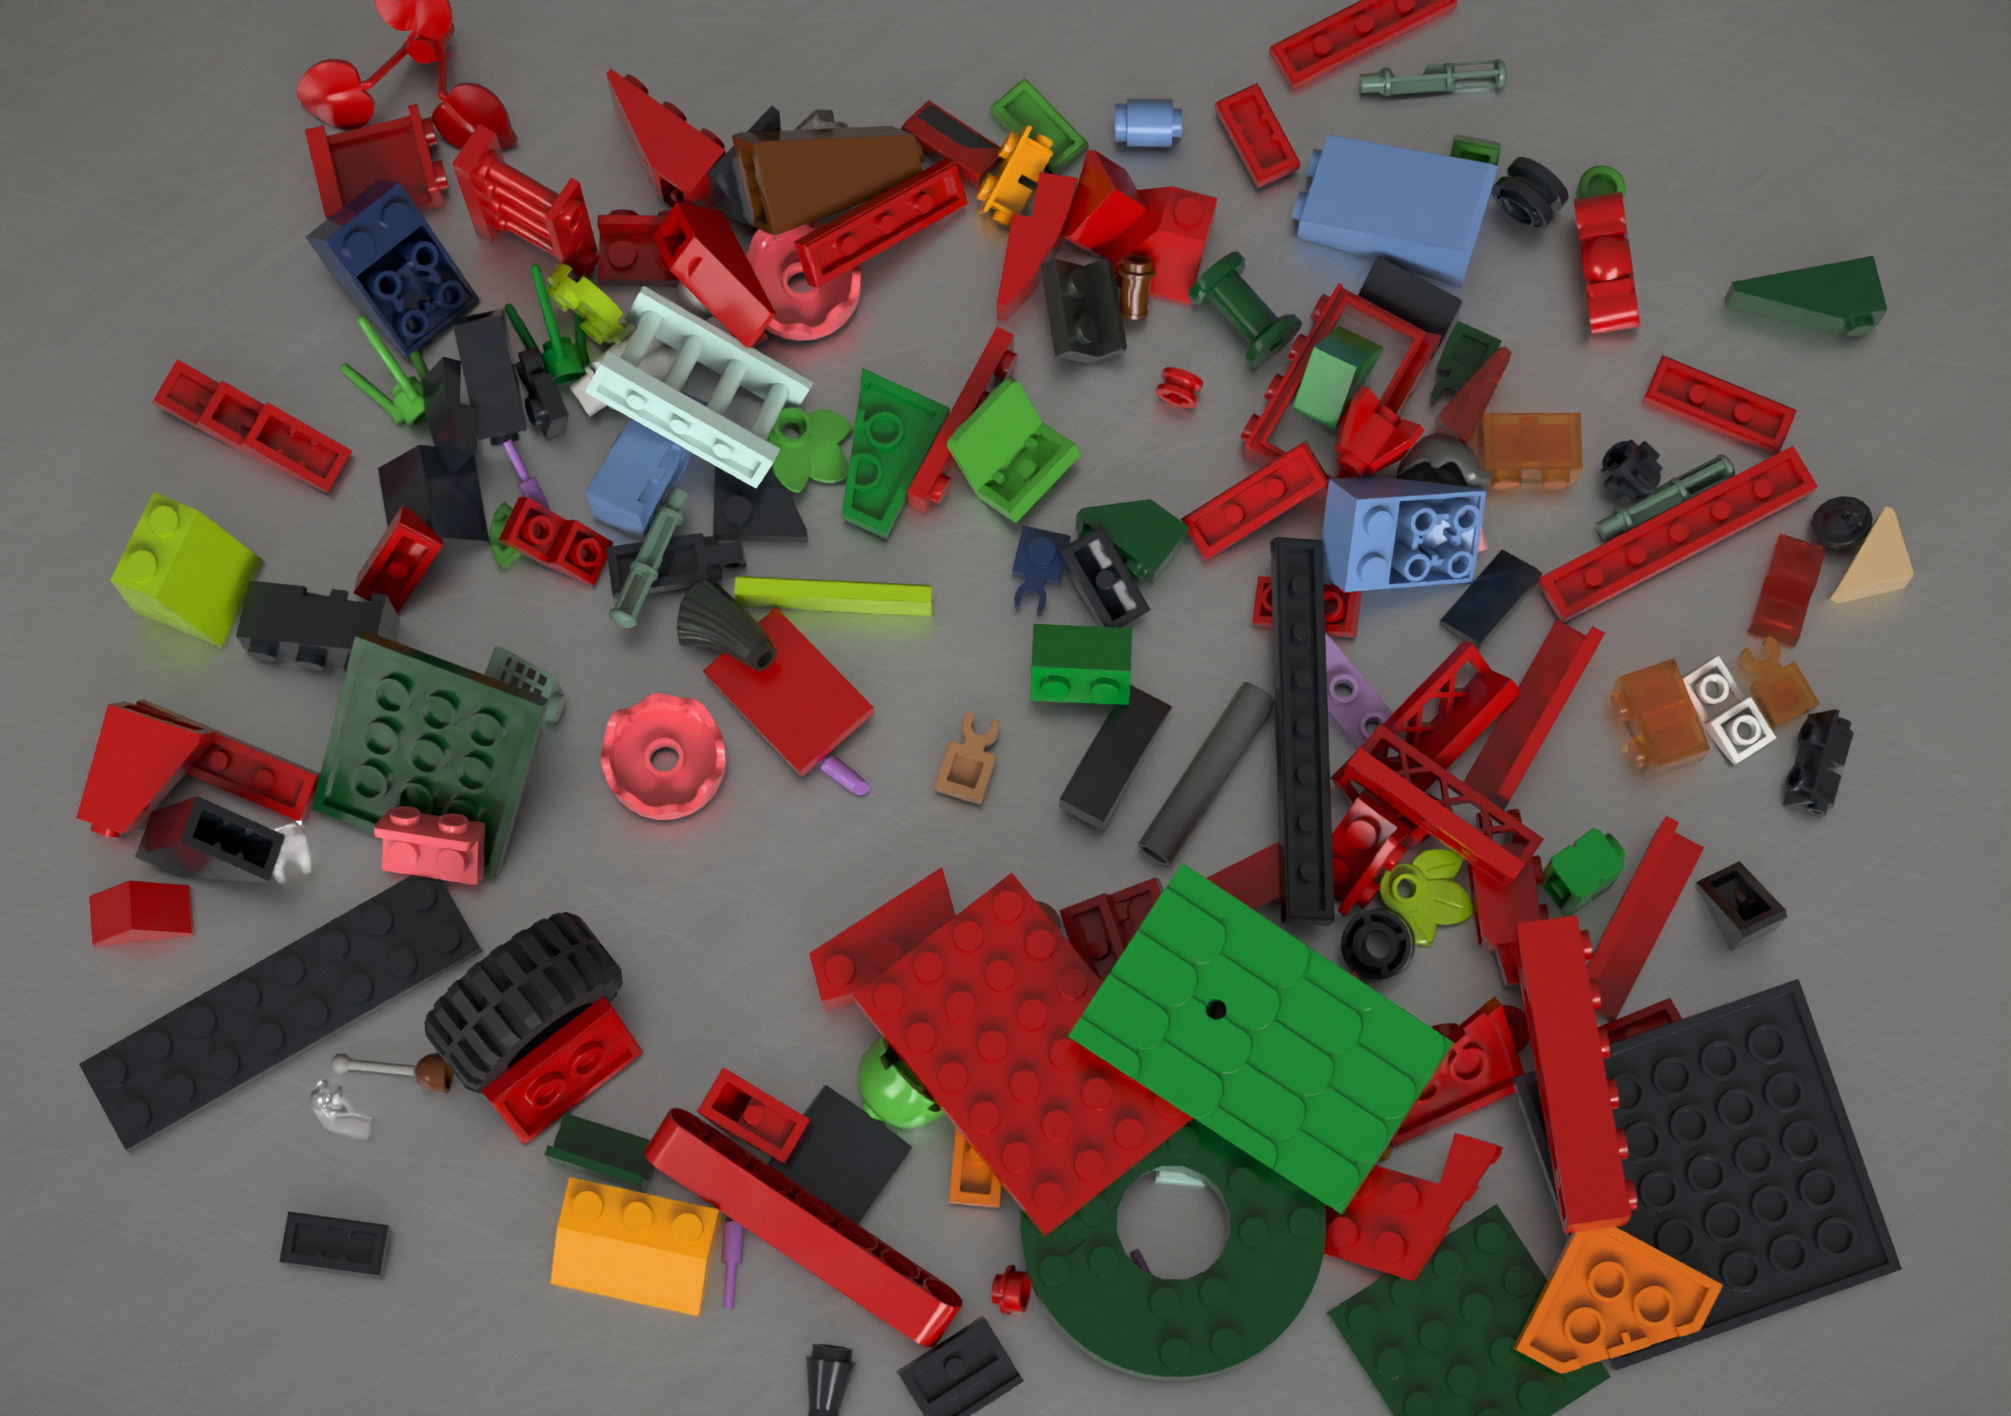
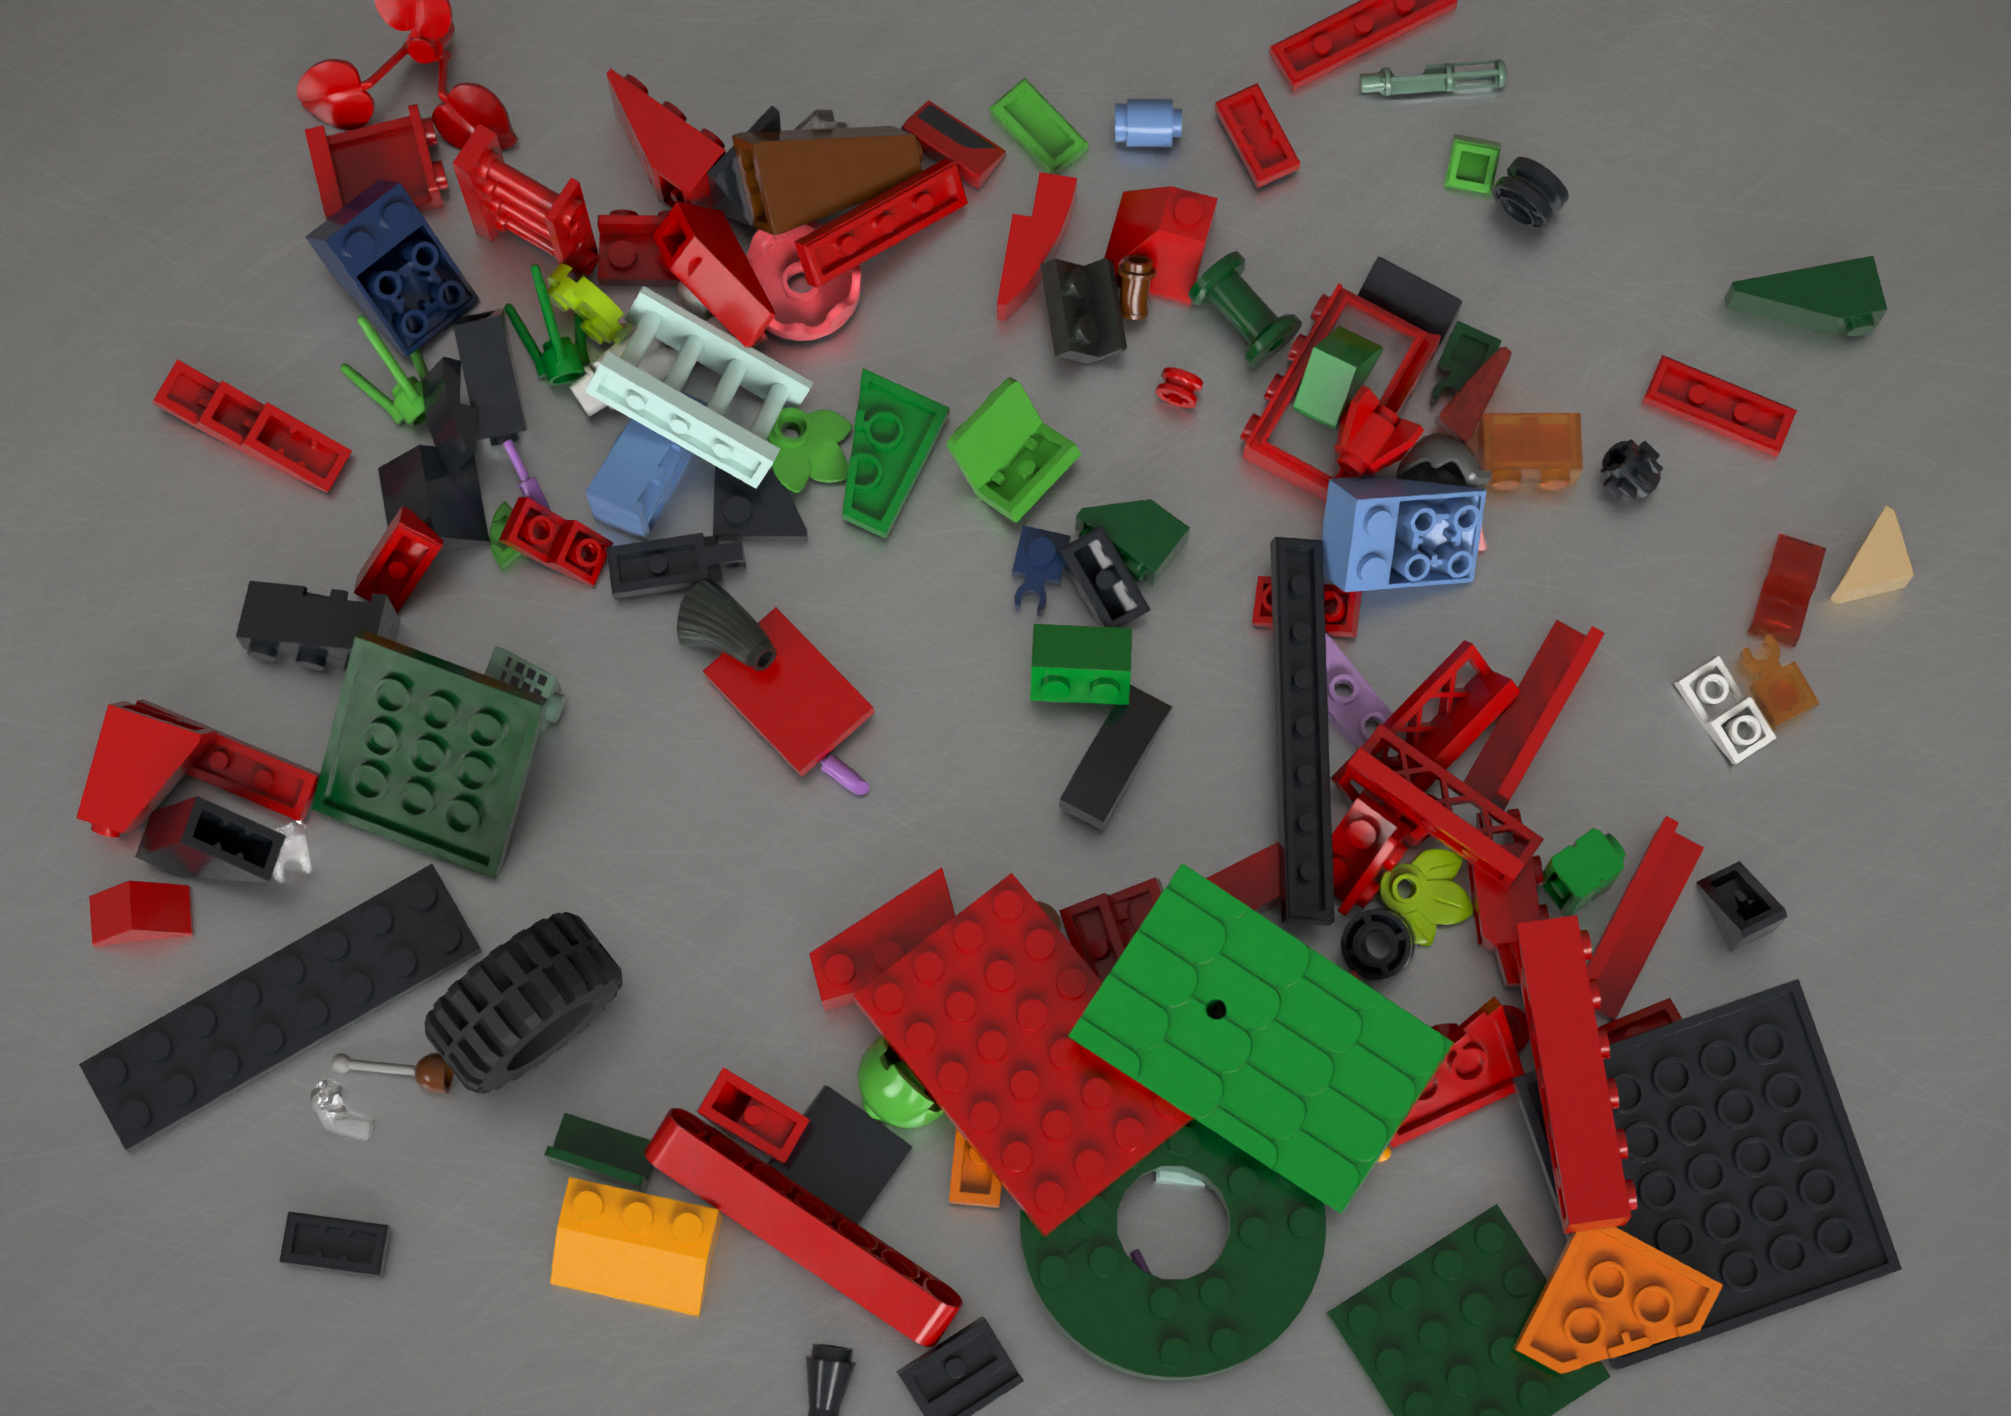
lime slope [110,492,264,648] -> none
coral bracket [374,806,485,885] -> none
red tile [481,996,643,1145] -> none
black plate [515,347,569,440] -> none
coral plate [601,693,726,820] -> none
sand green piece [609,487,688,628] -> none
medium lavender piece [721,1216,743,1309] -> none
lime tile [734,576,933,616] -> none
red plate [907,327,1018,514] -> none
medium nougat plate [934,711,1000,805] -> none
light orange hinge [976,125,1054,227] -> none
red plate [991,1265,1031,1315] -> none
red slope [1063,149,1148,257] -> none
dark grey piece [1138,682,1275,866] -> none
red tile [1181,441,1329,560] -> none
medium blue slope [1292,135,1499,287] -> none
red wing [1324,1133,1503,1282] -> none
black slope [1440,549,1543,651] -> none
red plate [1537,446,1818,623] -> none
red piece [1574,192,1641,334] -> none
bright green tile [1576,165,1626,199] -> none
sand green piece [1596,454,1735,540] -> none
clear orange brick [1609,658,1710,779] -> none
black hinge [1783,709,1854,816] -> none
black hat [1811,496,1873,550] -> none

